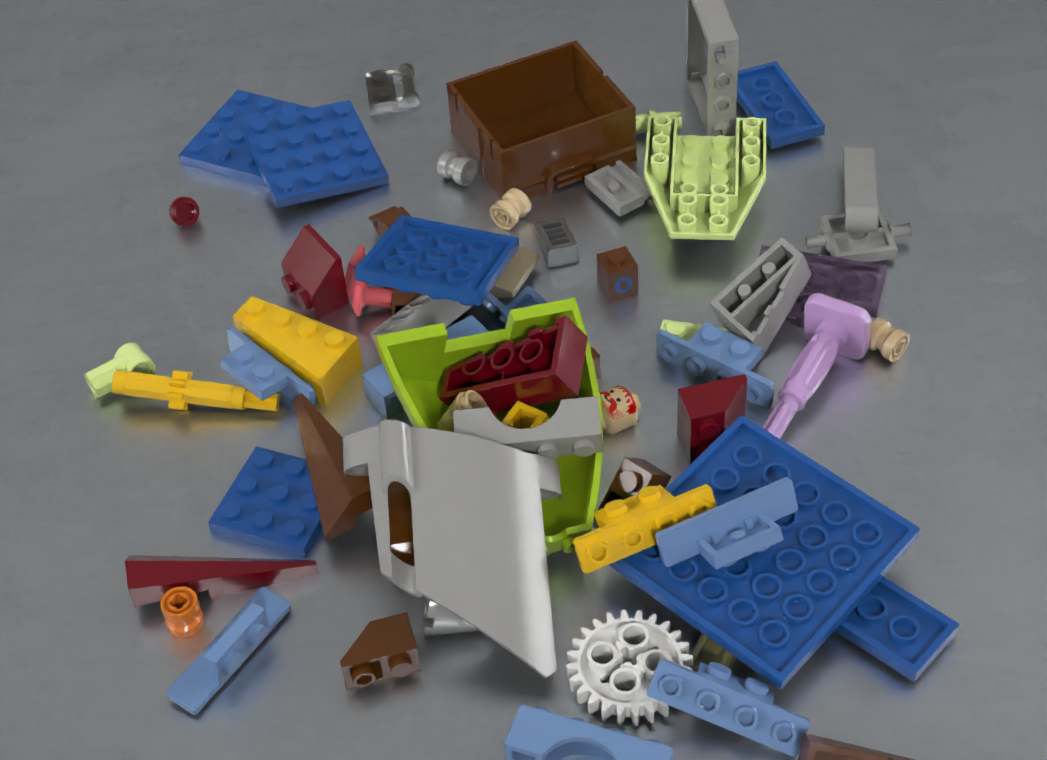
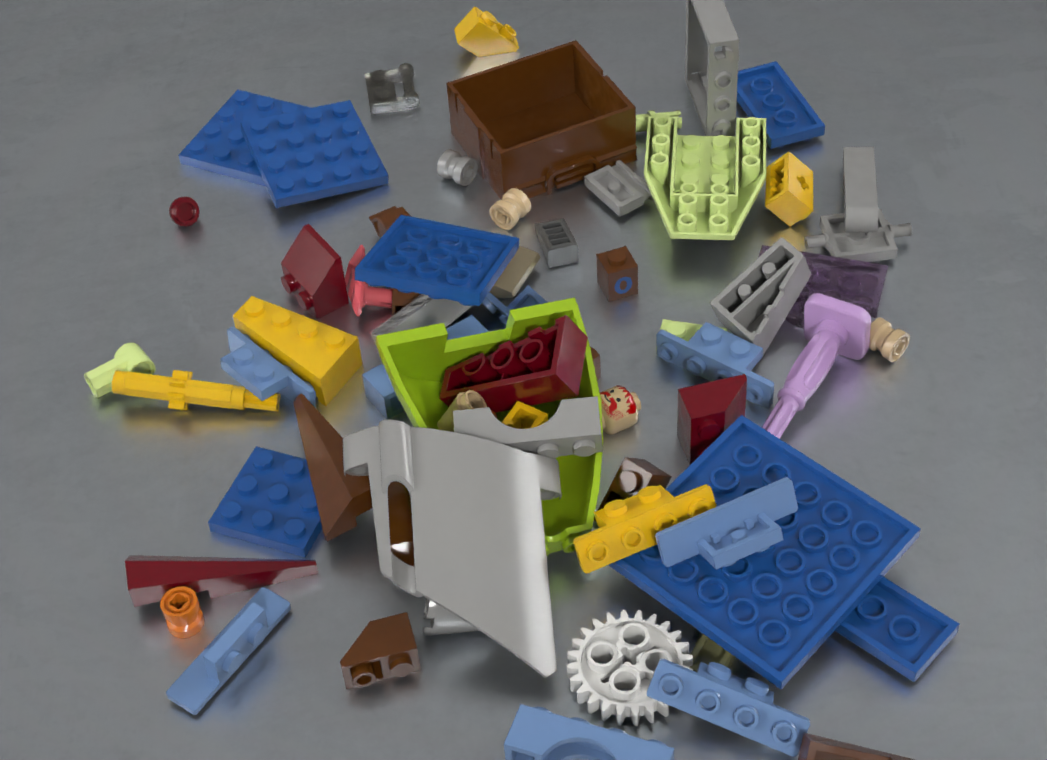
none -> yellow slope [454,6,519,57]
none -> yellow brick [765,151,813,227]

